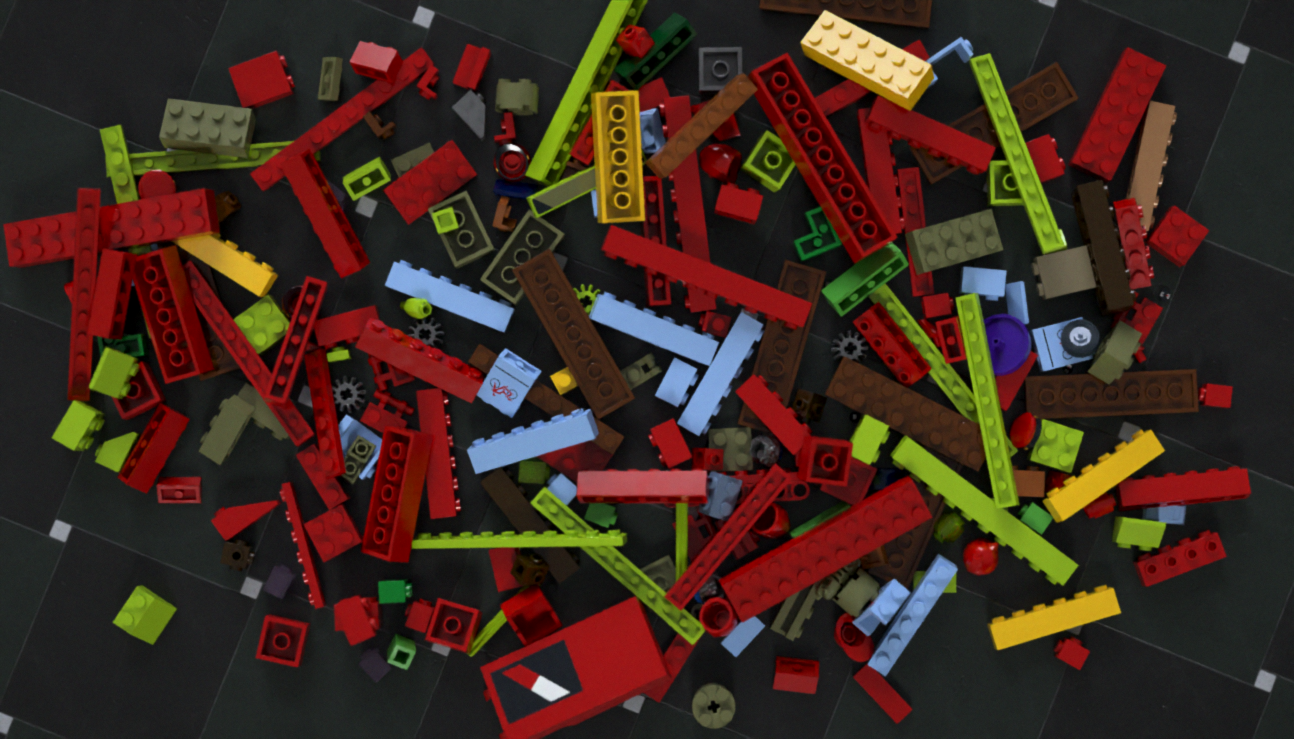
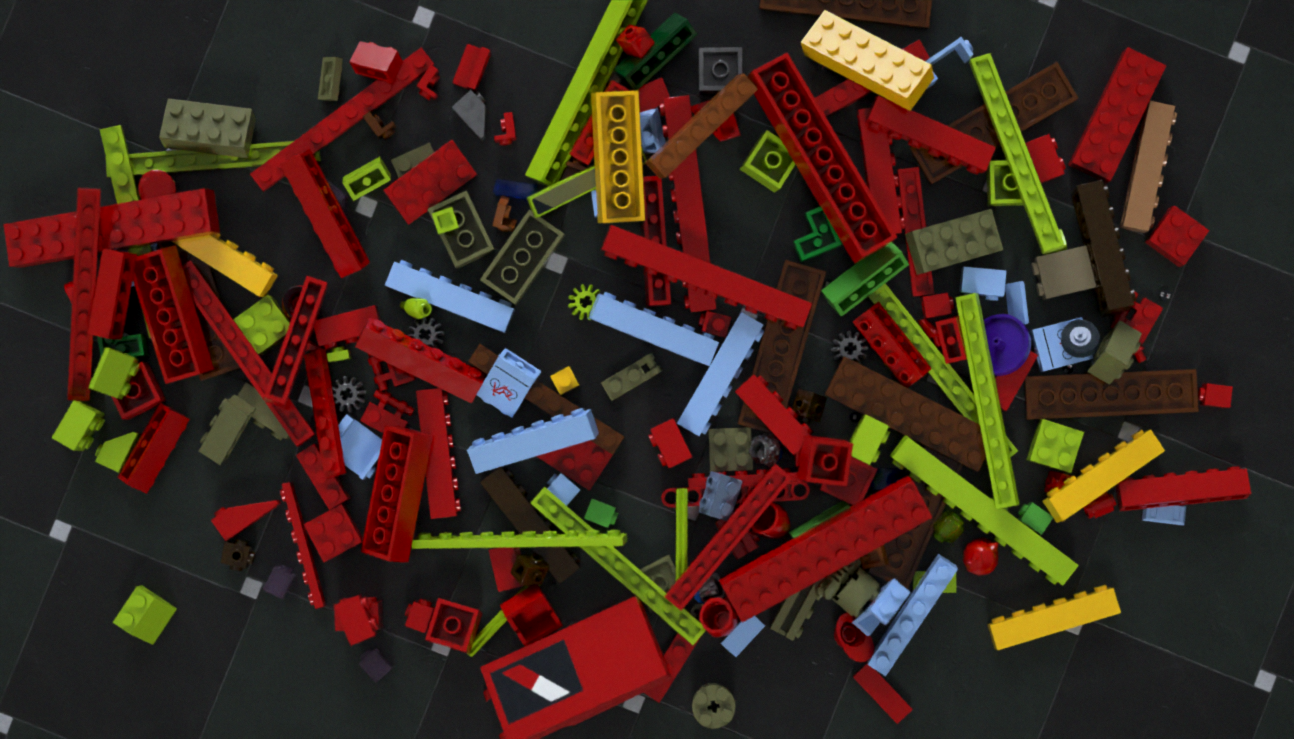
red slope [156,477,202,503] -> none
reddish brown bracket [215,191,241,225] -> none
red brick [228,51,295,109] -> none
red brick [256,614,311,667] -> none
olive slope [339,435,376,485] -> none
green brick [378,578,413,604] -> none
bright green brick [387,633,416,670] -> none
red piece [494,143,531,182] -> none
olive brick [495,79,539,115] -> none
reddish brown plate [512,248,635,419] -> none
clear neon green brick [518,461,550,484] -> none
brick [576,469,709,503] -> none
light blue brick [655,357,699,408] -> none
red plate [672,510,718,562] -> none
red bracket [692,448,724,470] -> none
red piece [699,143,742,184] -> none
red brick [714,182,763,225] -> none
red panel [773,656,819,694] -> none
red piece [1010,412,1042,450] -> none
dark orange brick [1012,466,1045,497] -> none
red brick [1054,636,1090,670] -> none
lime slope [1112,516,1166,551] -> none
red brick [1113,198,1154,289] -> none
red brick [1133,530,1227,587] -> none

